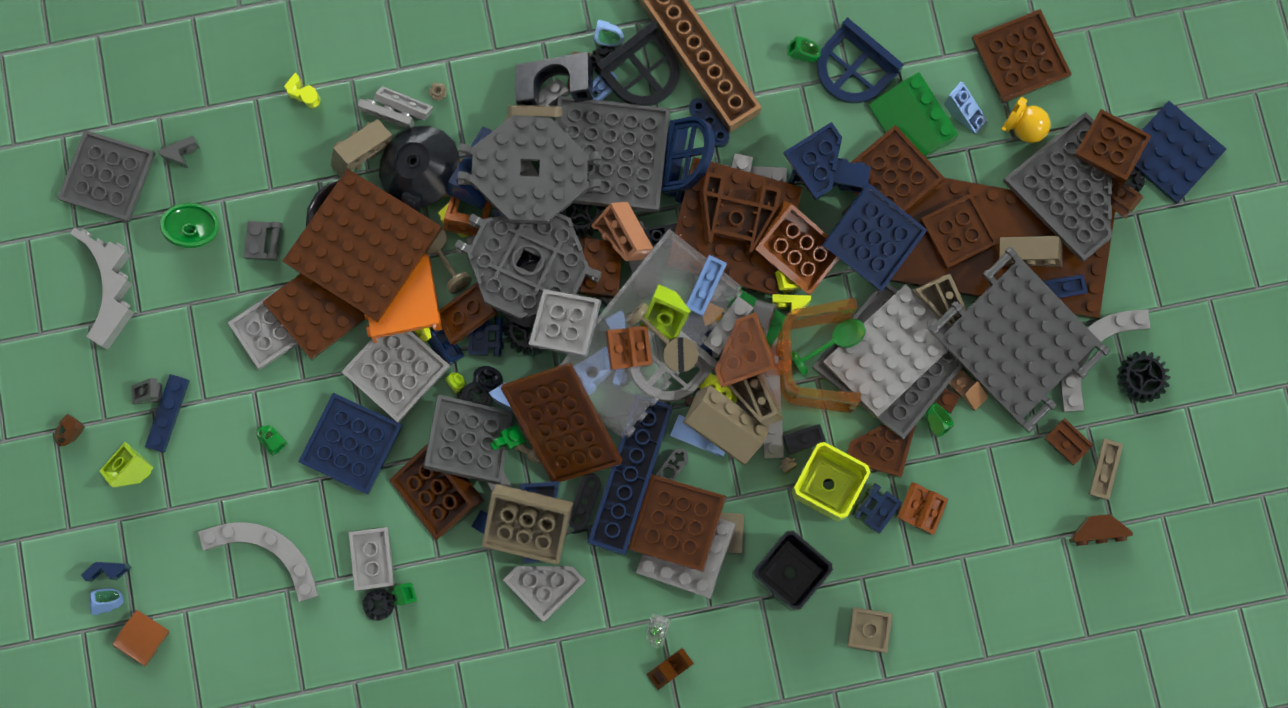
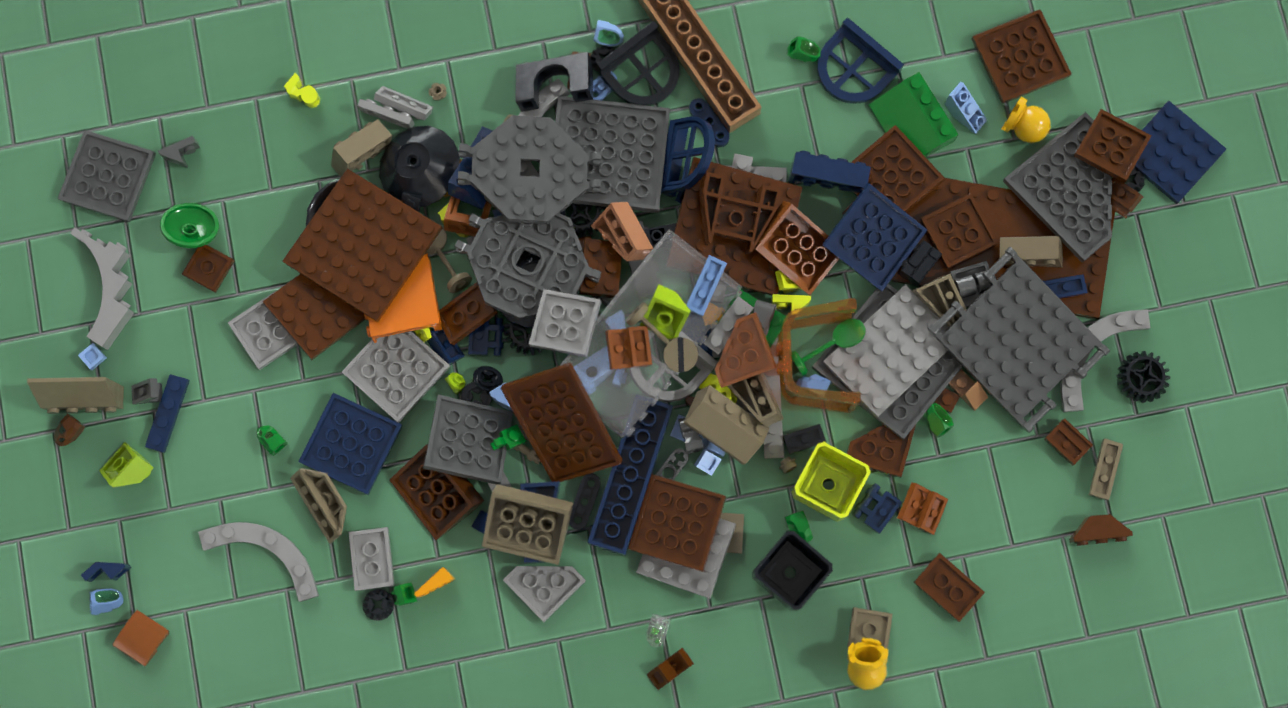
dark grey plate [244,221,282,261] -> none
dark tan beam [507,105,562,117] -> none
dark blue plate [783,122,842,201] -> none
none -> dark tan slope [27,377,124,414]
none -> light blue plate [78,343,107,370]
none -> reddish brown plate [182,245,235,293]
none -> dark tan wedge [290,468,347,544]
none -> light orange slope [414,567,455,598]
none -> dark grey leg [678,417,704,455]
none -> light blue plate [694,449,722,476]
none -> green rock [784,511,813,542]
none -> medium blue rock [796,374,831,399]
none -> yellow tile [847,638,888,690]
none -> black brick [899,241,942,287]
none -> reddish brown plate [913,553,985,622]
none -> dark grey plate [949,261,996,307]

